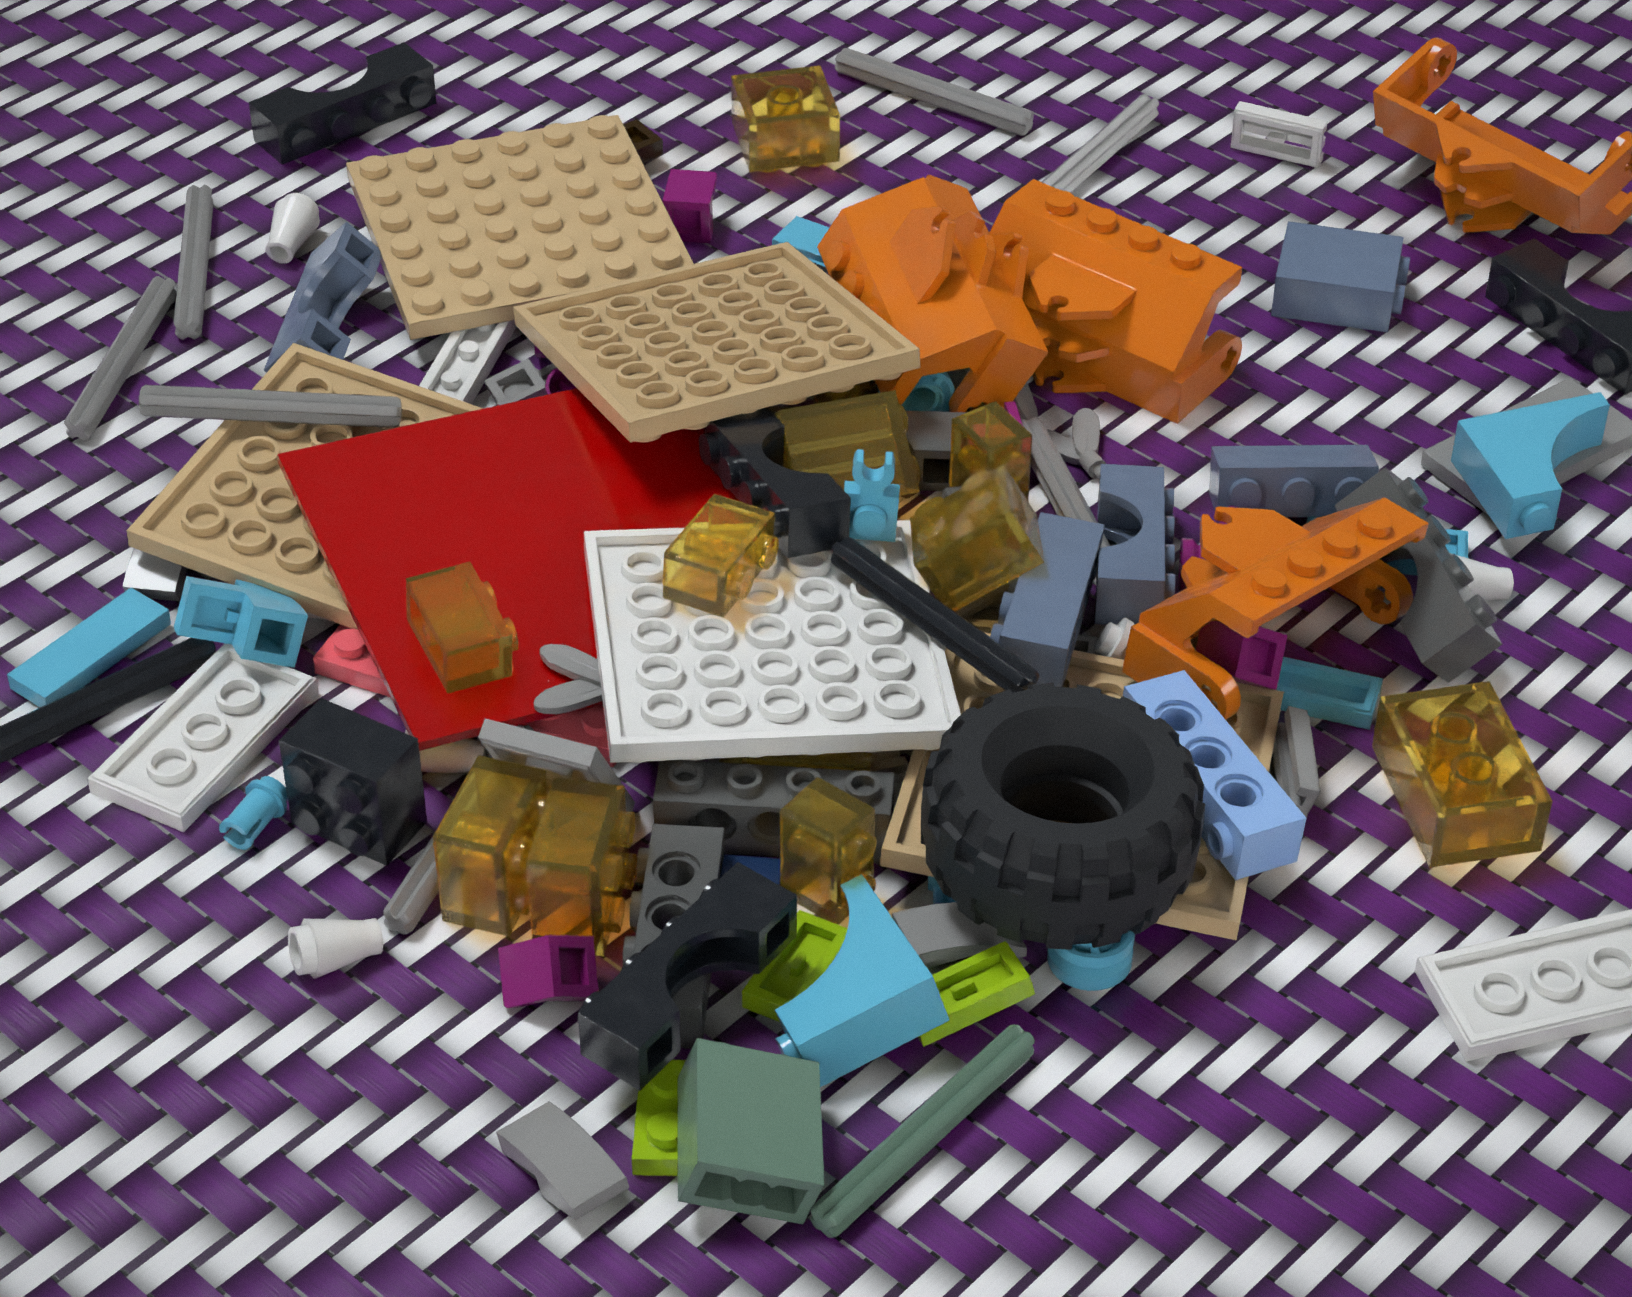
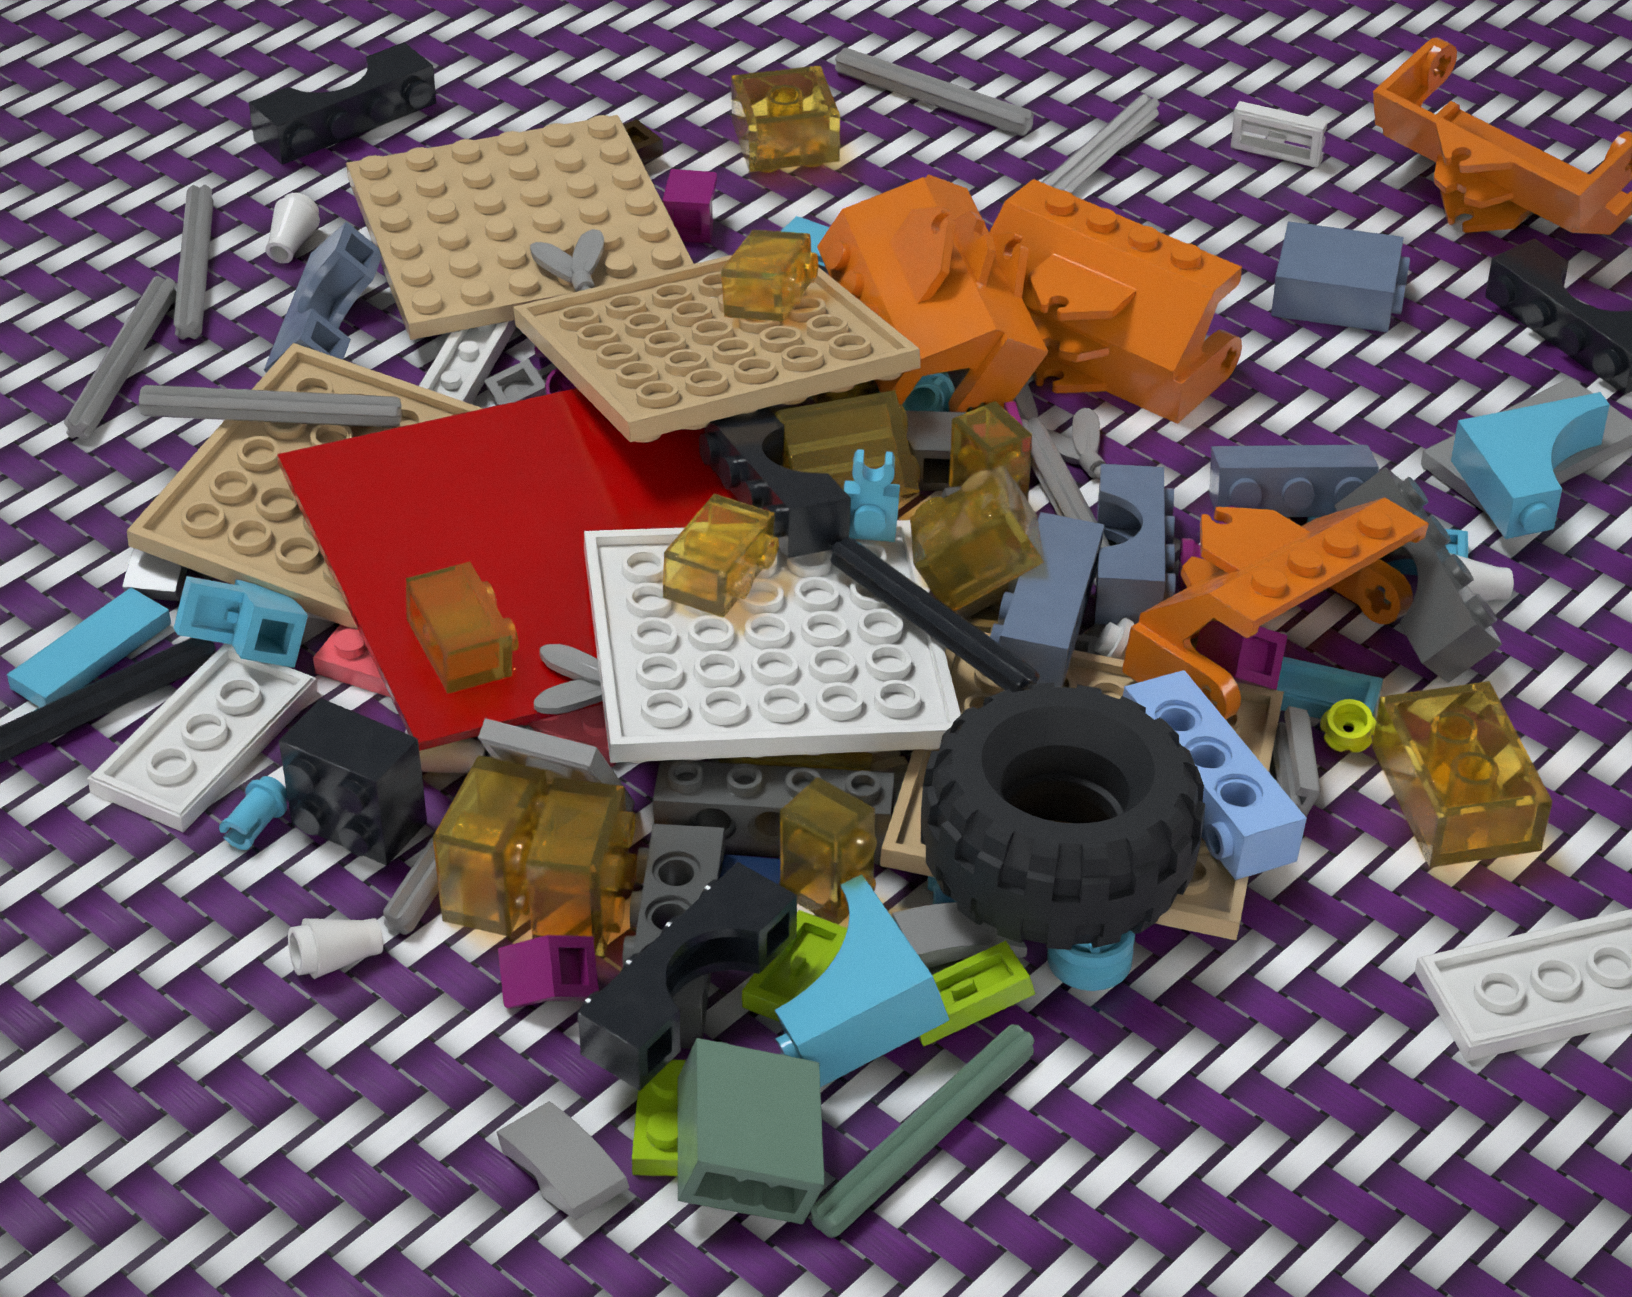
none -> light grey piece [530,229,604,292]
none -> clear yellow brick [721,230,818,322]
none -> neon yellow plate [1320,699,1377,753]

